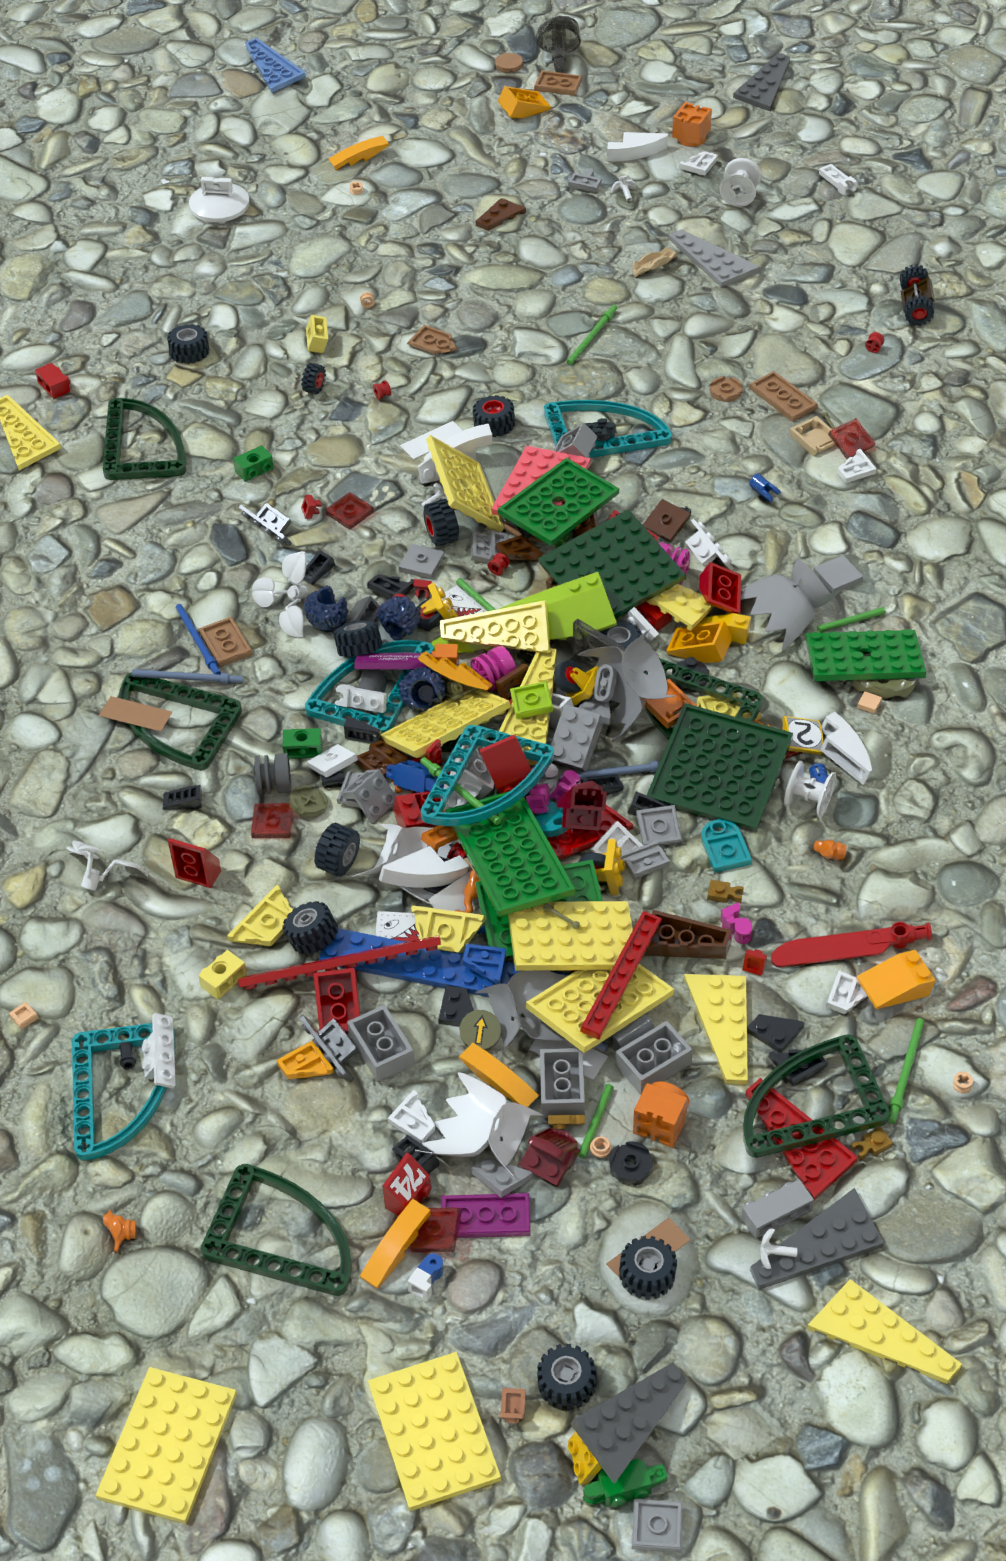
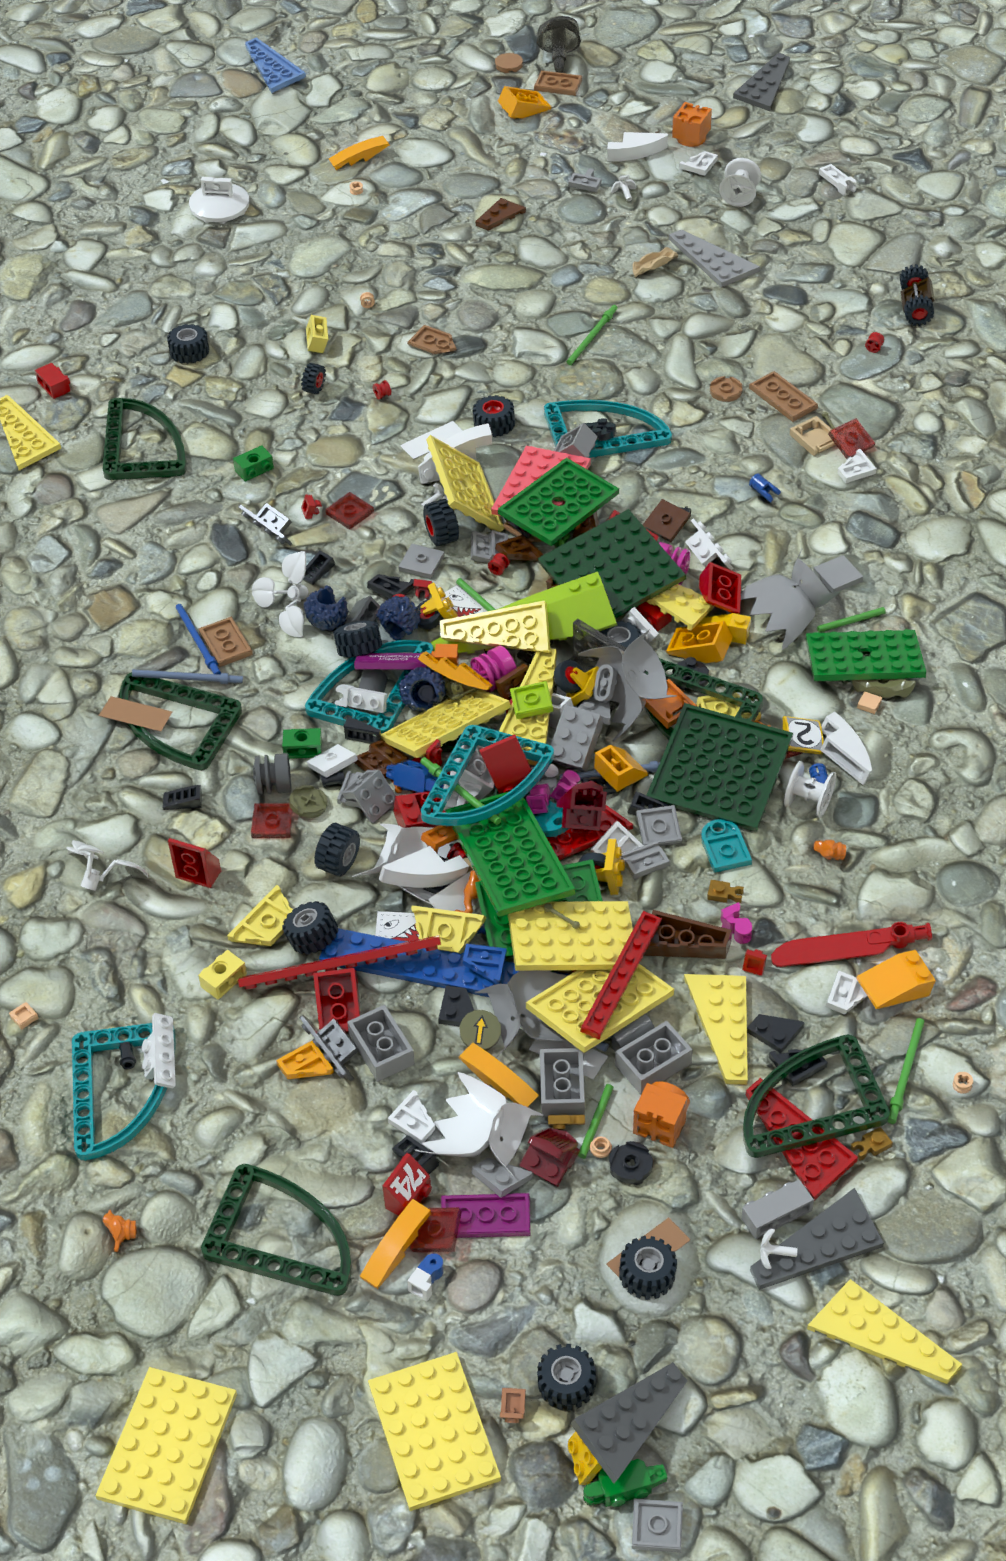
none -> light orange slope [594,745,648,792]

